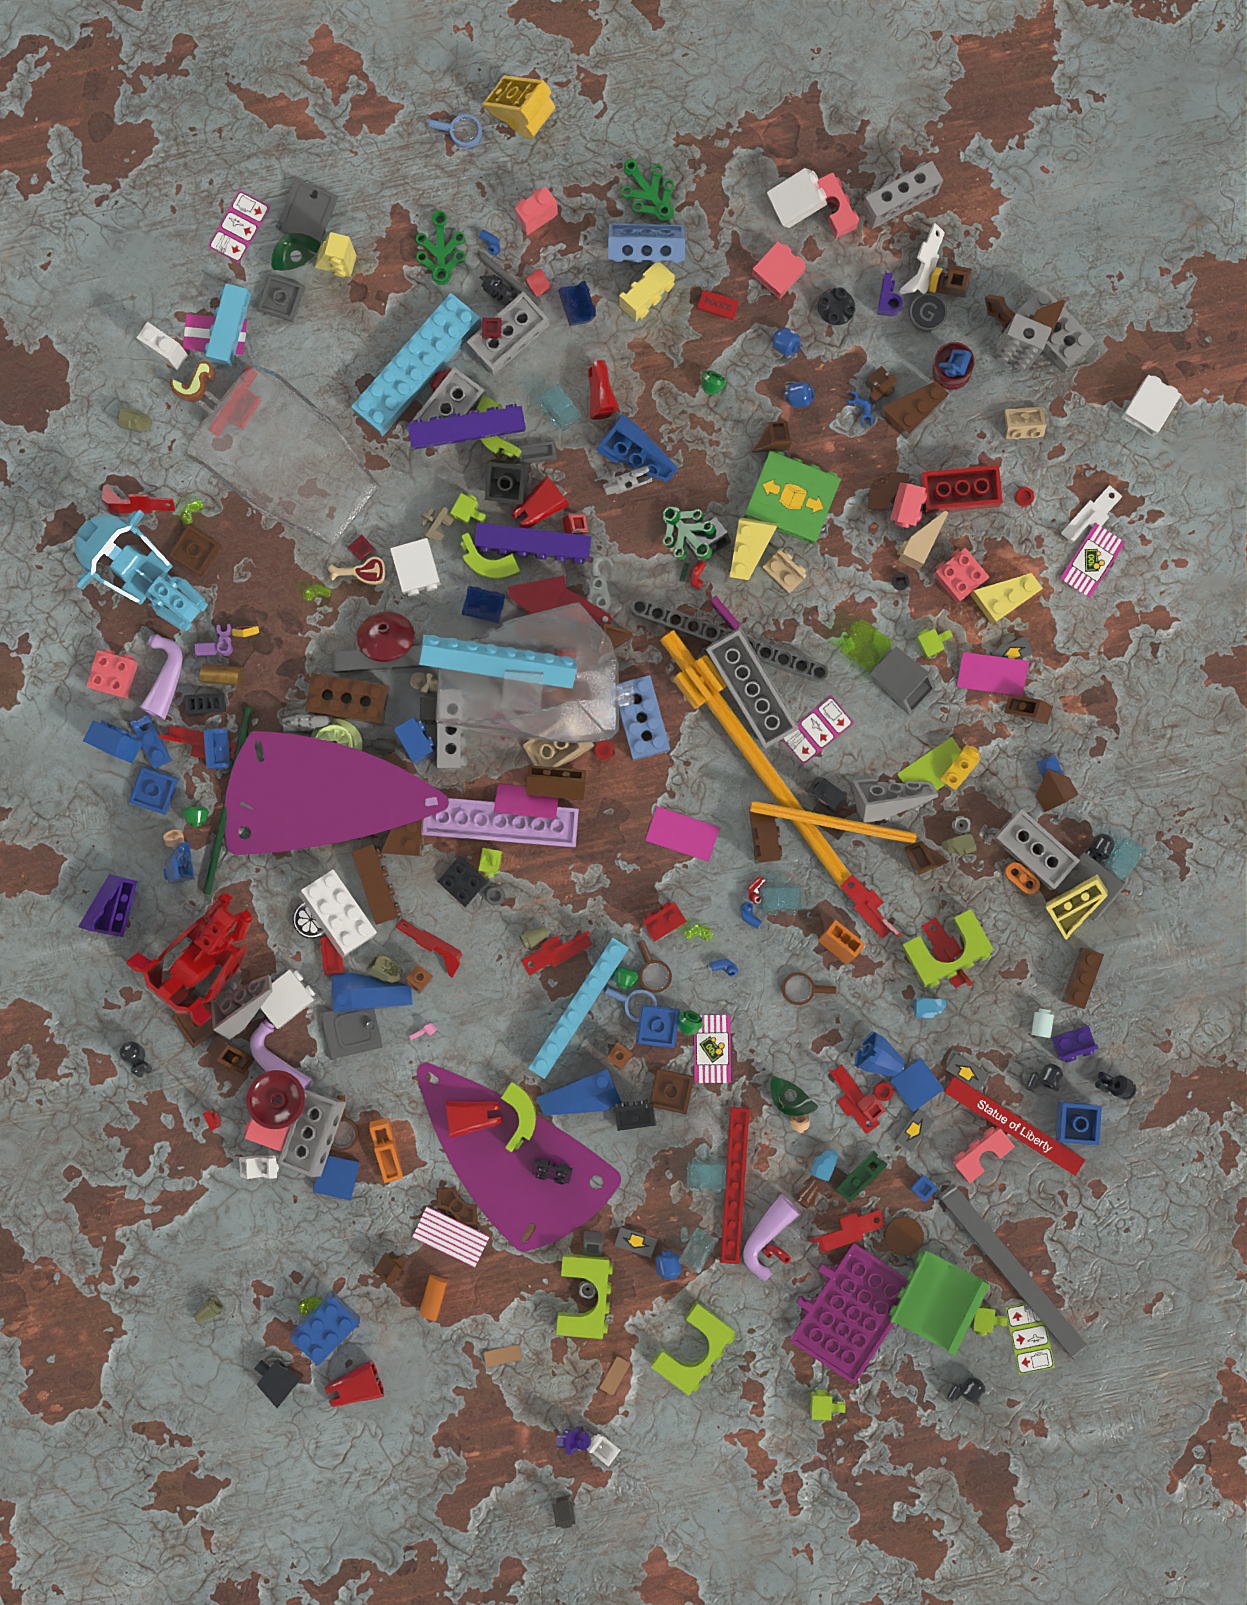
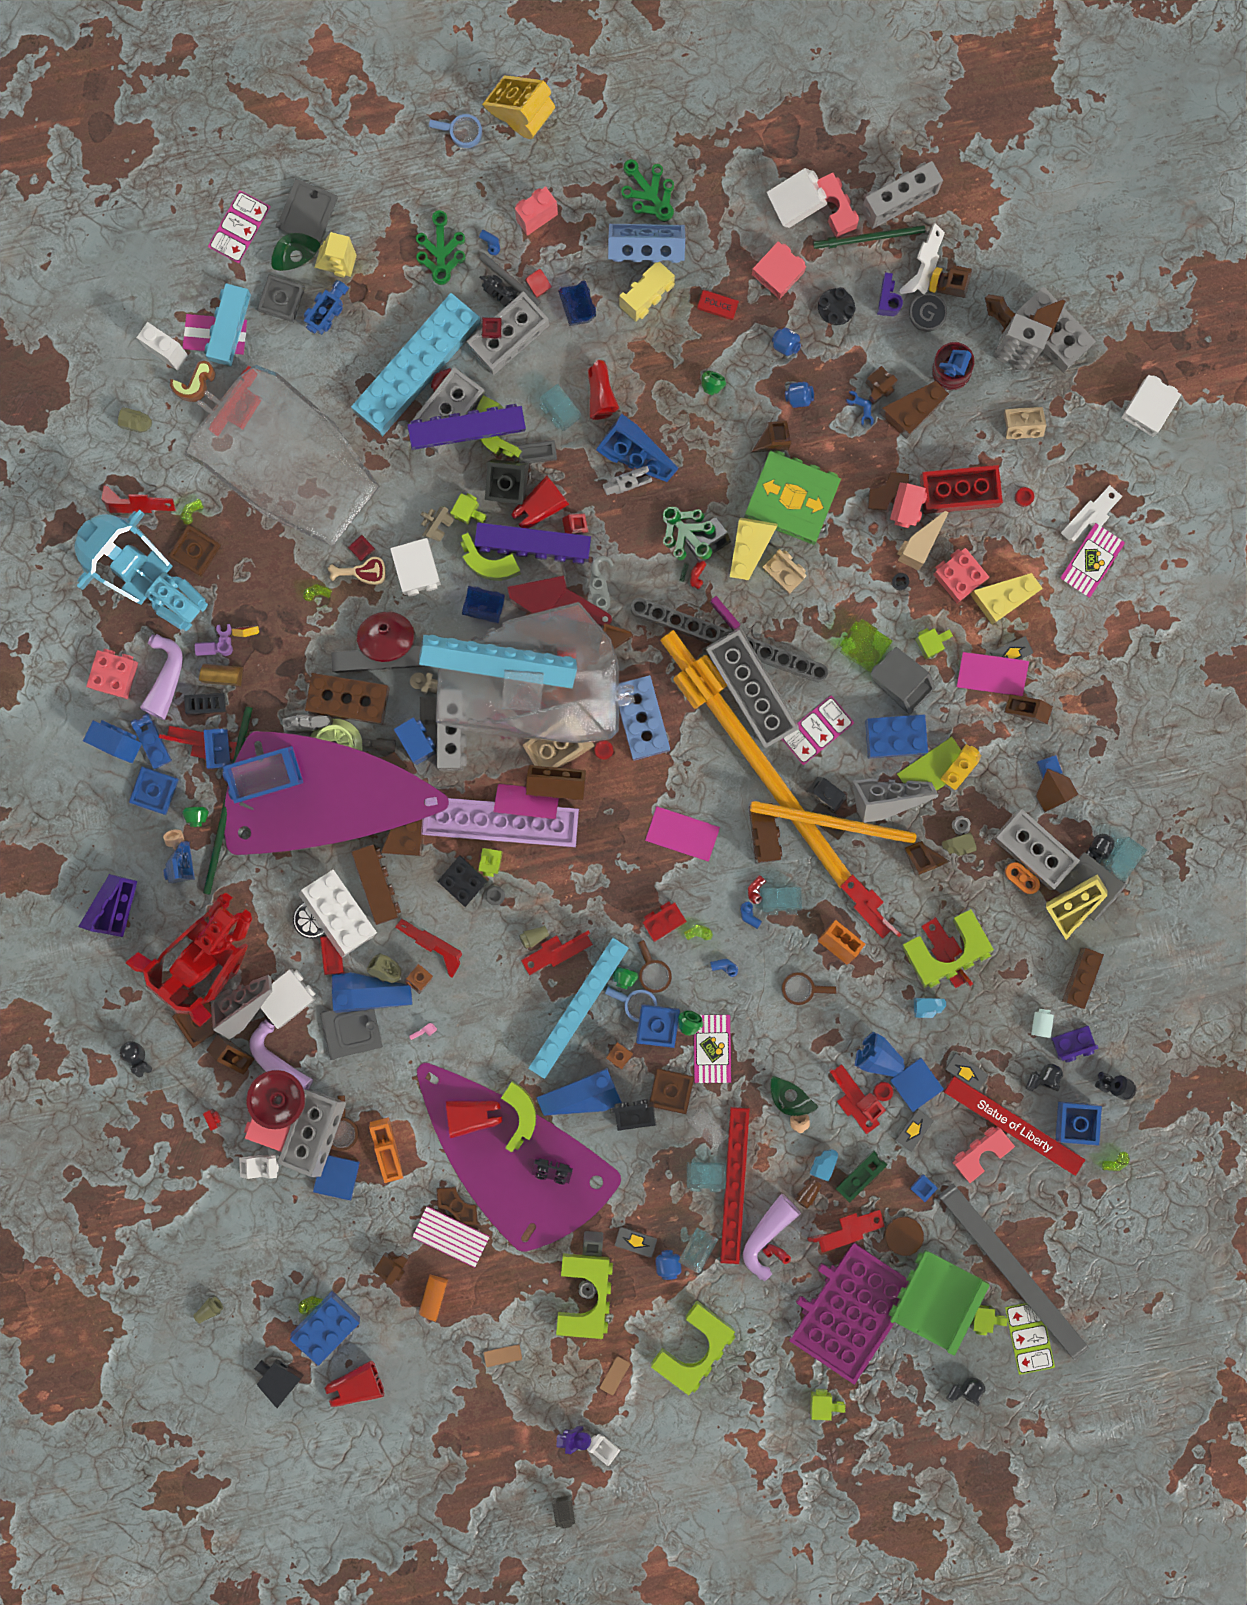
none -> piece [222,746,304,804]
none -> blue brick [304,279,349,335]
none -> dark green bar [813,225,926,249]
none -> blue brick [865,714,928,759]
none -> clear neon green arm [1102,1152,1130,1171]

